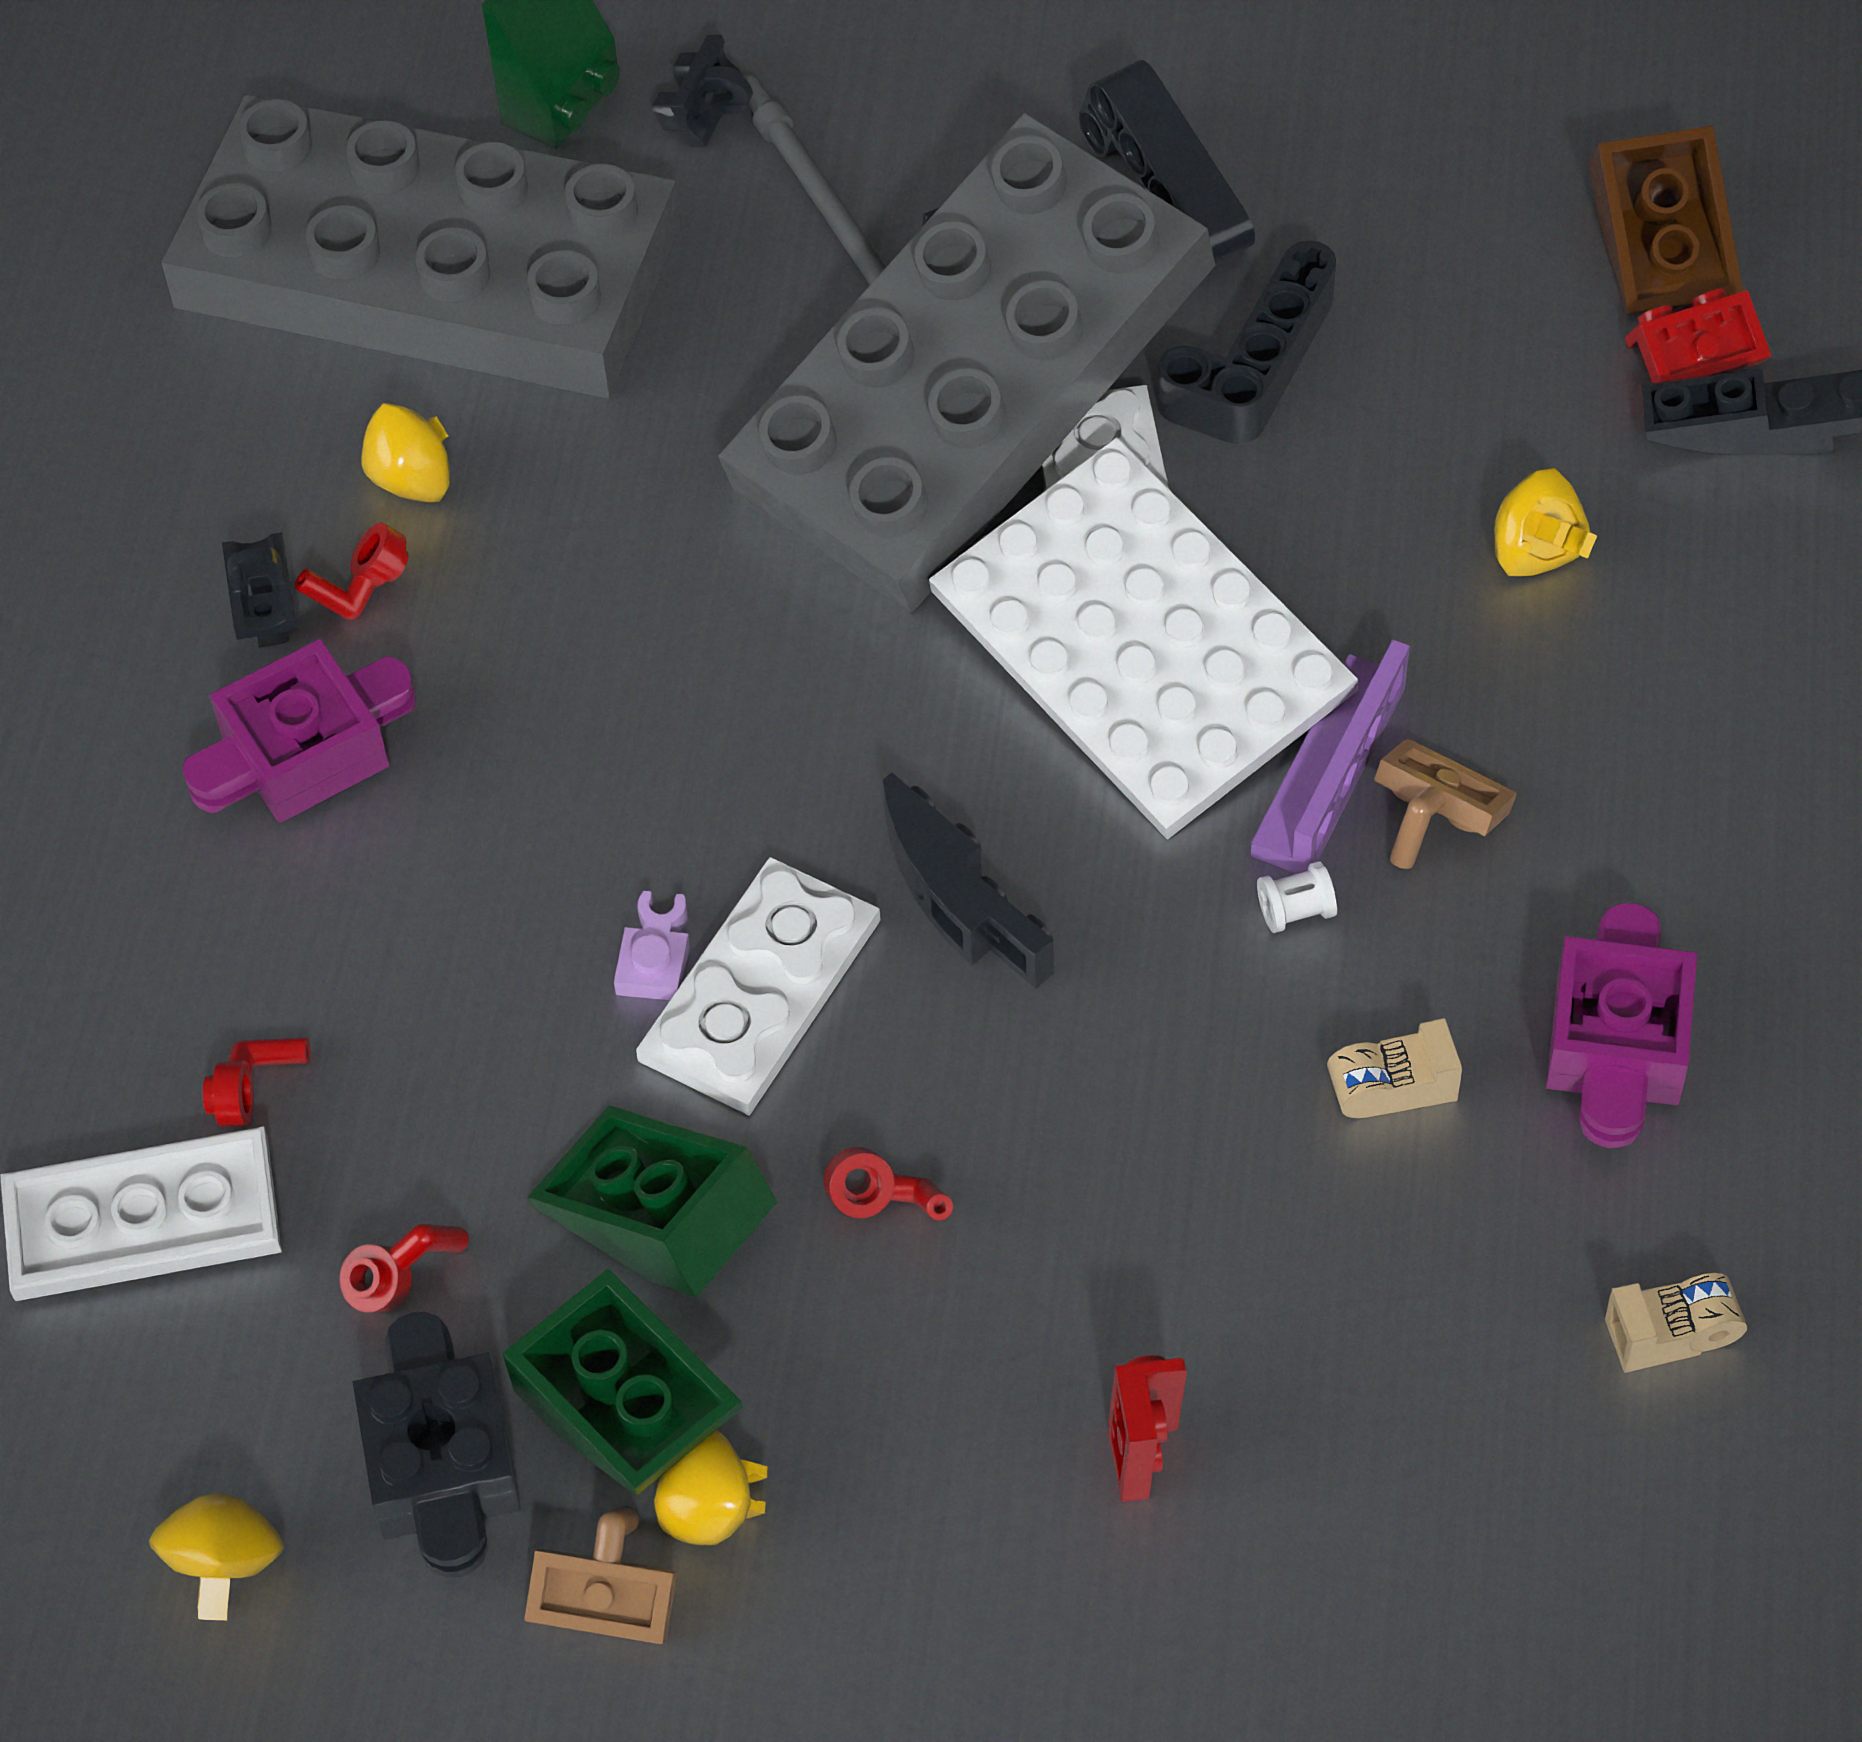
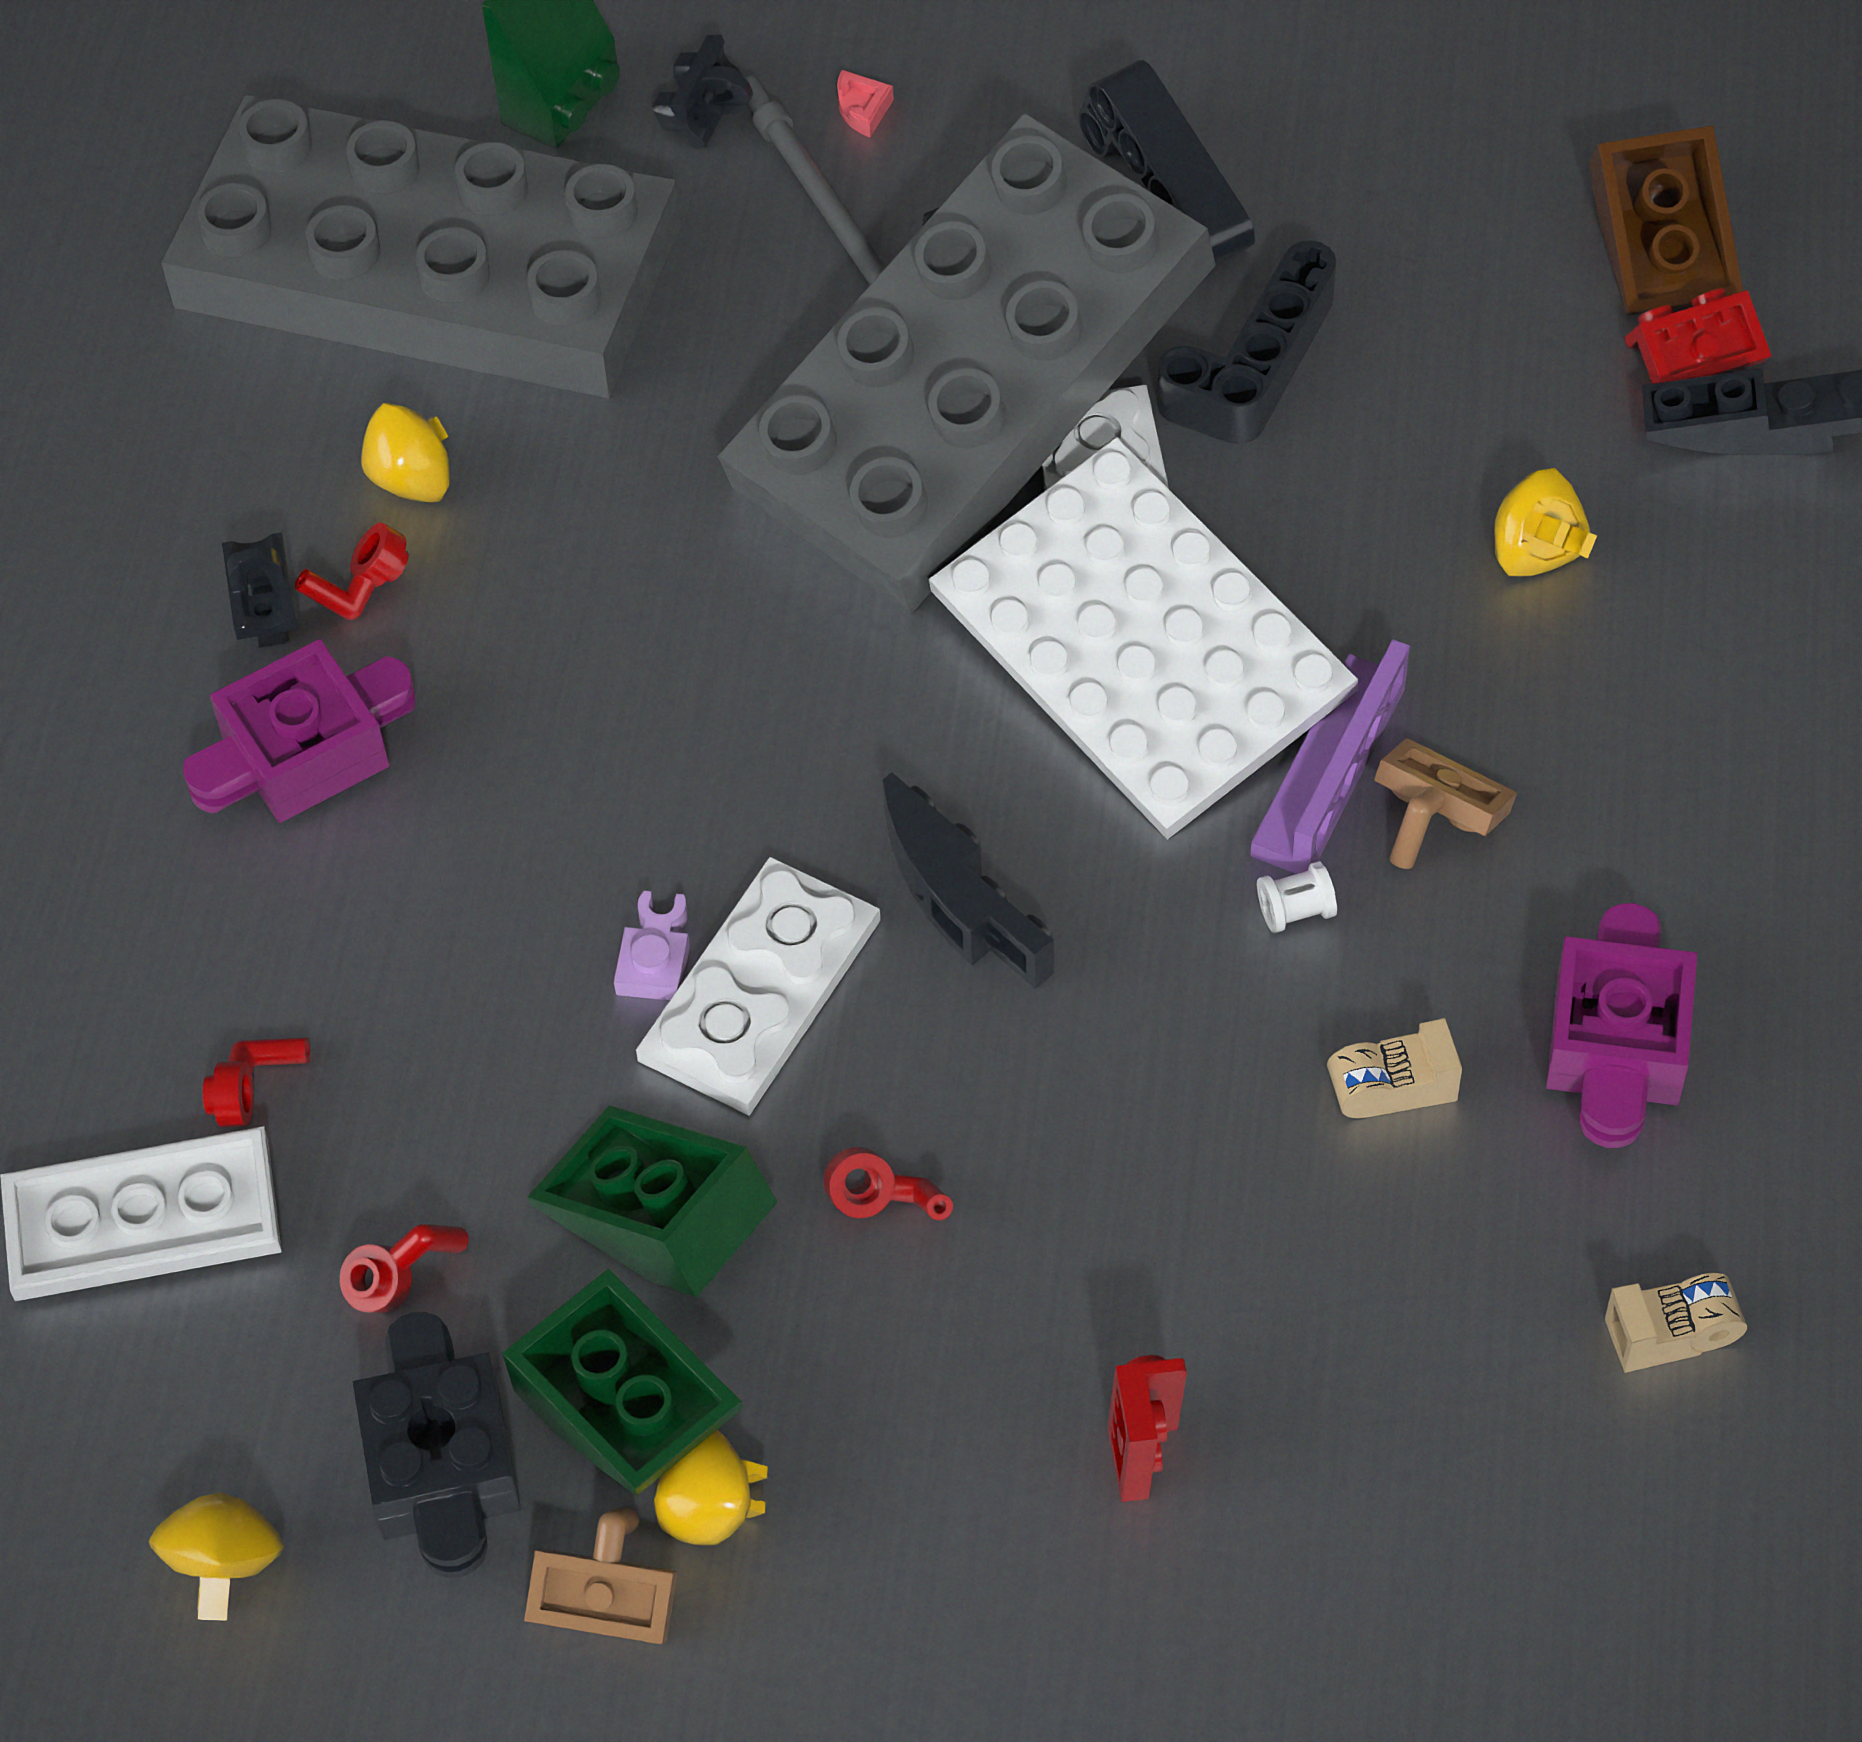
none -> coral tile [837,70,894,138]

